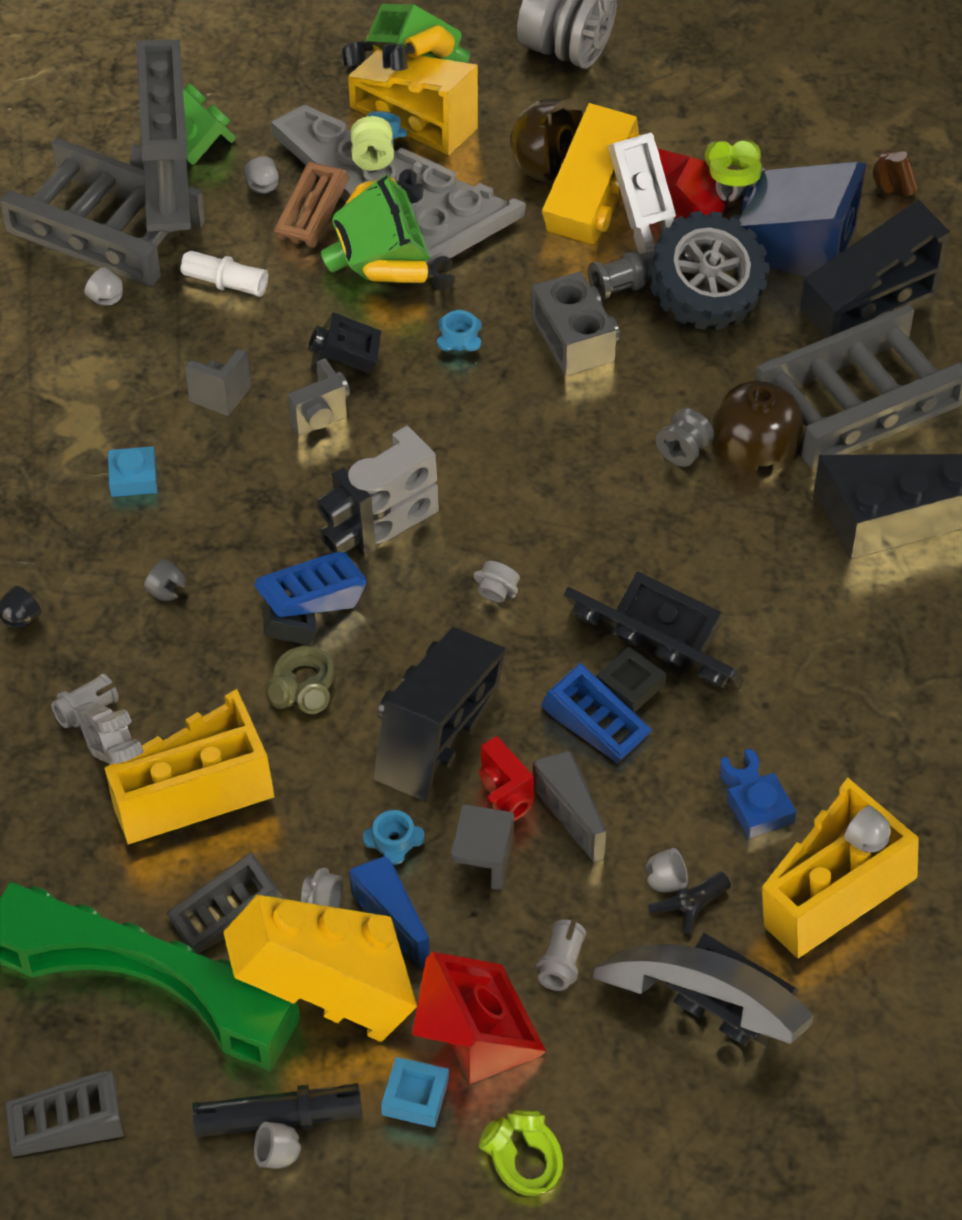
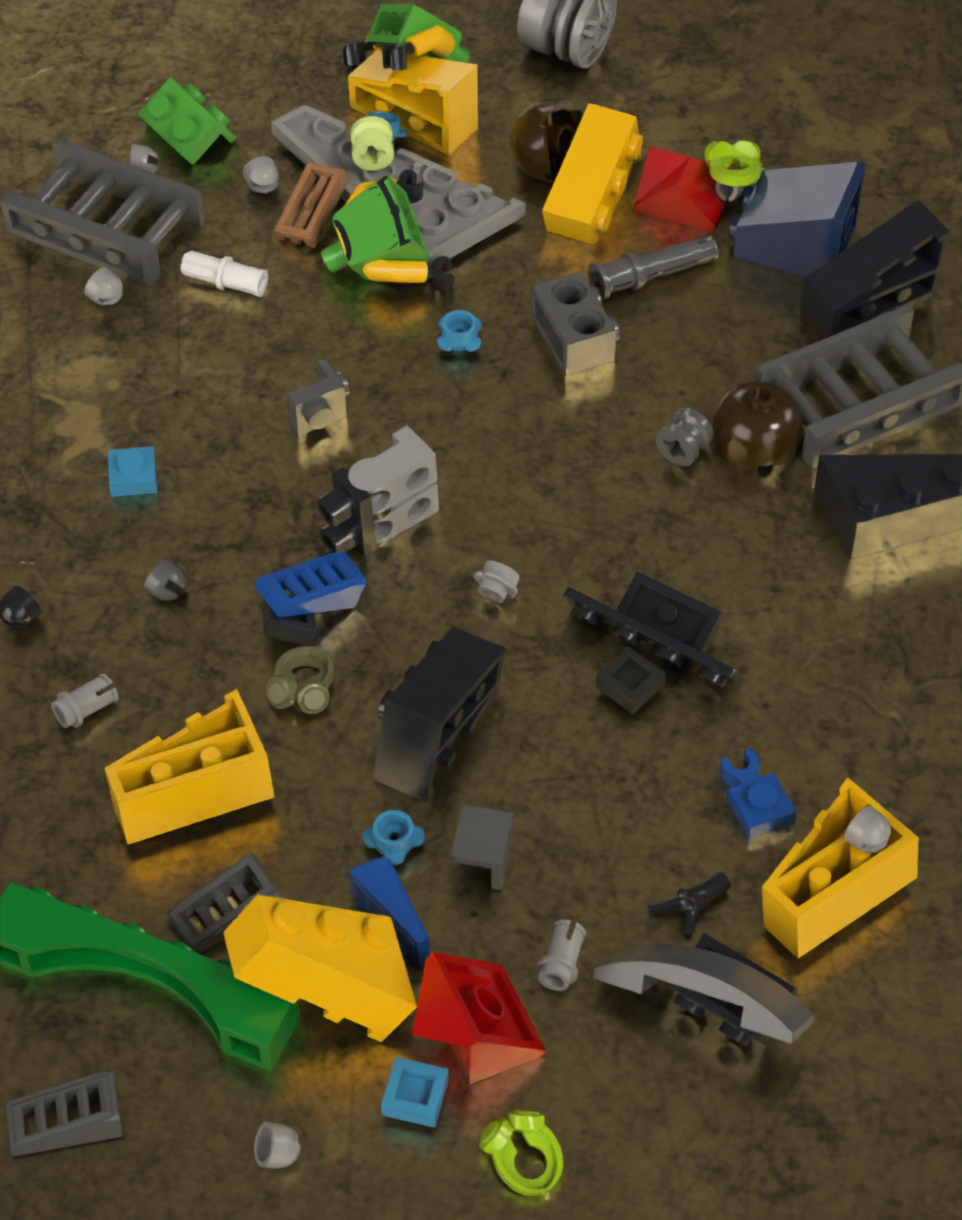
light grey hinge [73,702,144,765] -> none
dark grey fence [136,39,191,232] -> none
dark grey panel [185,349,251,416] -> none
black pin [192,1082,363,1139] -> none
light grey plate [301,868,343,908] -> none
black bracket [308,312,381,374] -> none
red bracket [479,736,534,821] -> none
dark grey slope [533,751,606,863] -> none
blue slope [541,662,652,763] -> none
hinge [608,132,676,255] -> none
light grey hinge [645,848,688,892] -> none
black wheel [648,211,770,330] -> none
reddish brown plate [873,150,918,196] -> none

